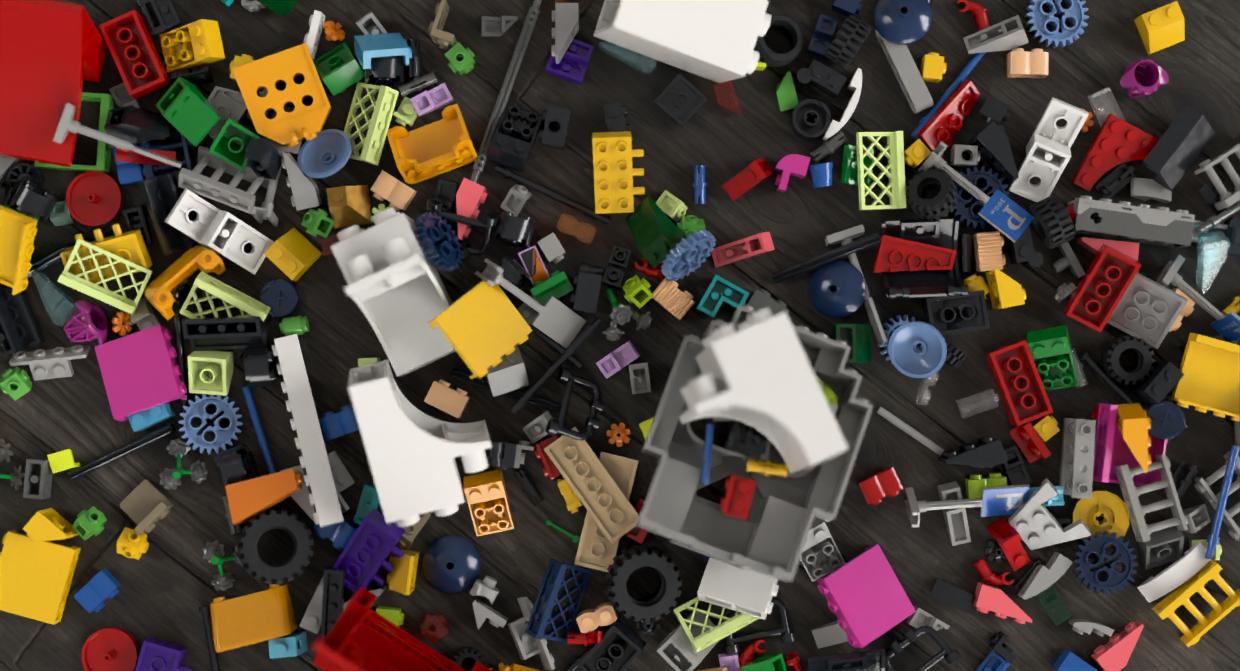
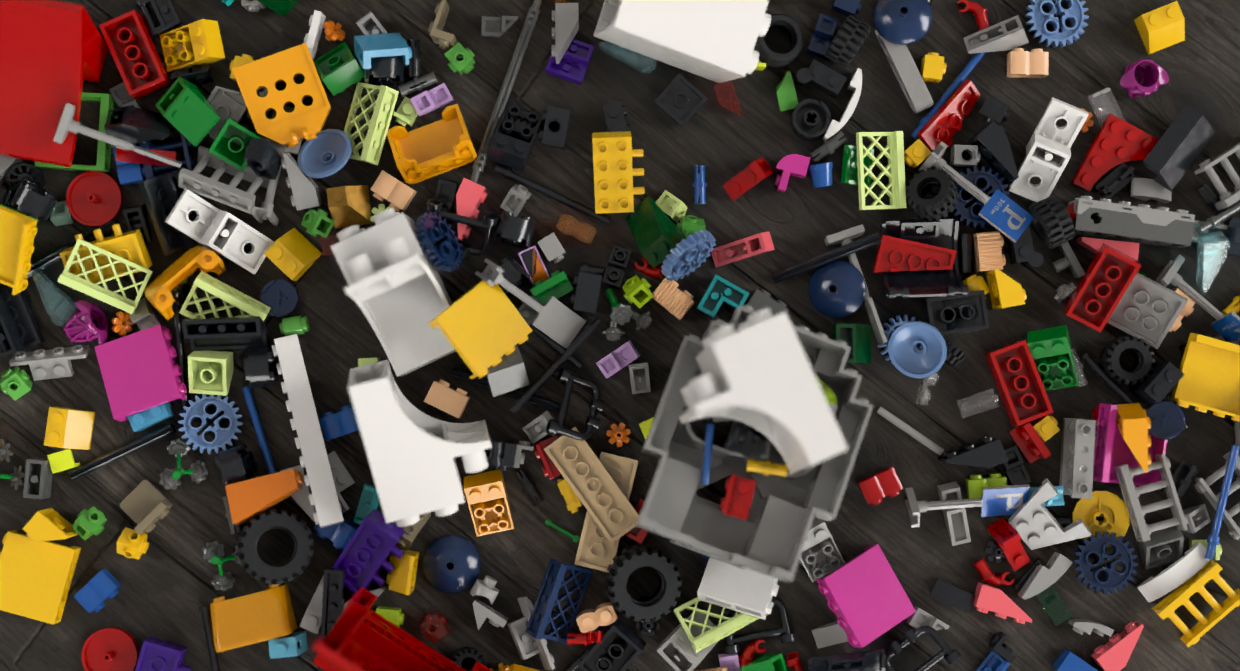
none -> yellow slope [44,407,95,450]

